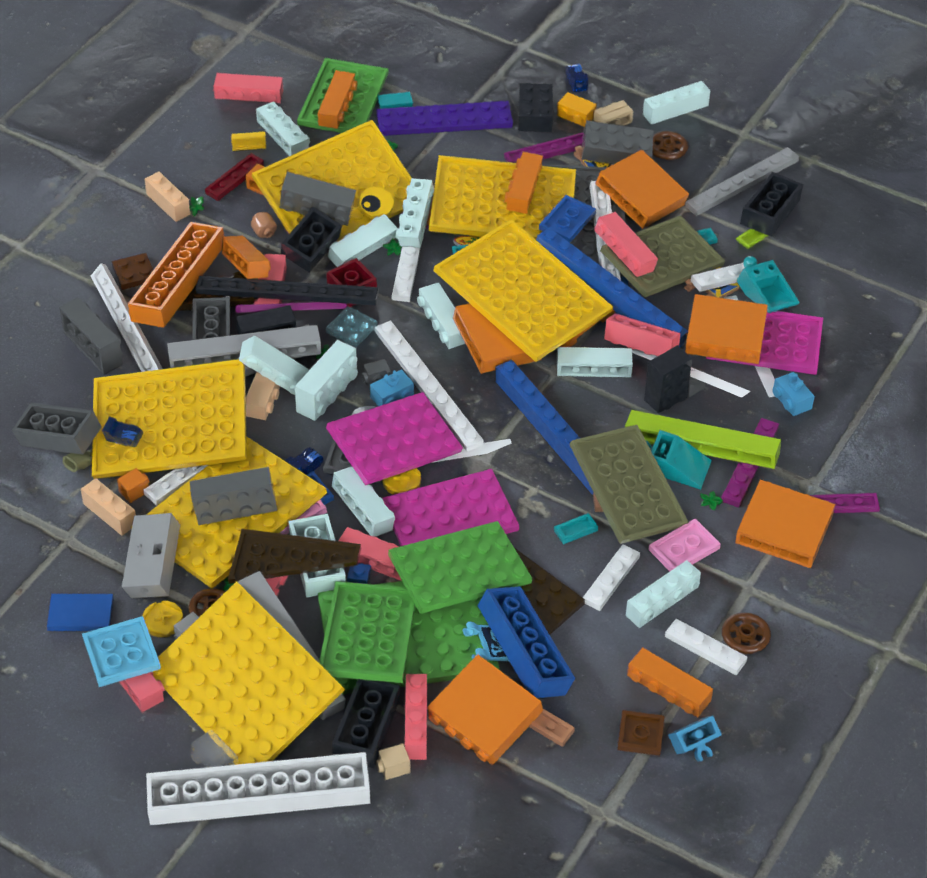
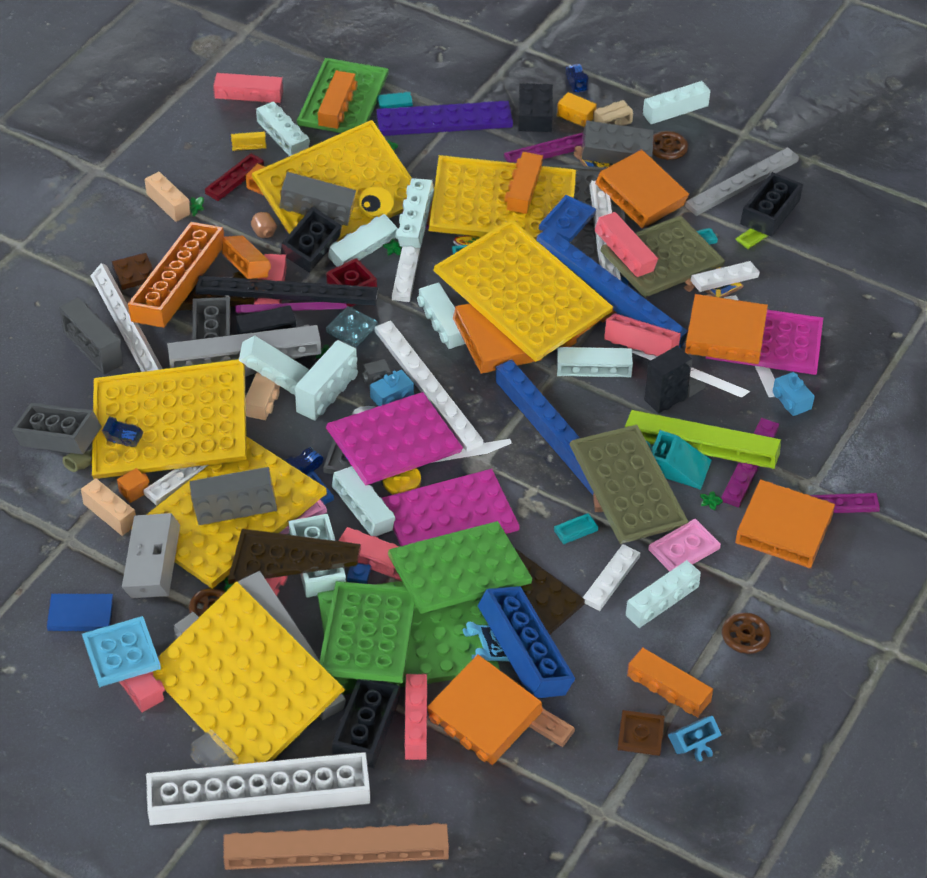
yellow tile [142,601,183,638] -> none
tan brick [376,744,410,780] -> none
white plate [665,619,747,675] -> none
teal slope [736,256,800,313] -> none
none -> nougat brick [224,823,449,870]

